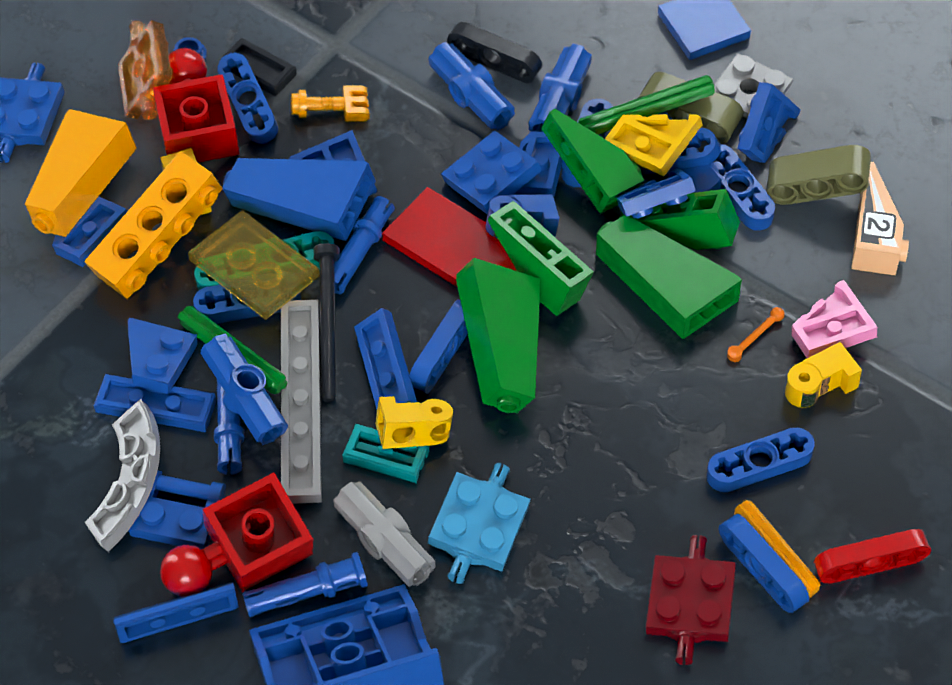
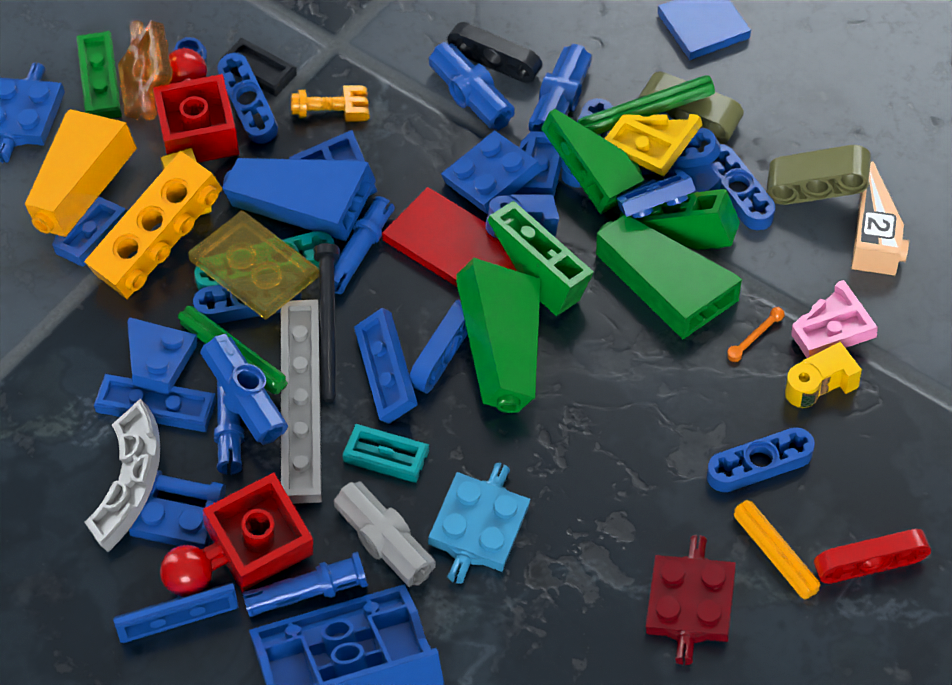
yellow leg [375,396,453,449] -> none
light grey piece [714,54,793,118] -> none
blue beam [719,514,809,613] -> none
blue wing [738,82,801,163] -> none
none -> green tile [76,31,122,118]

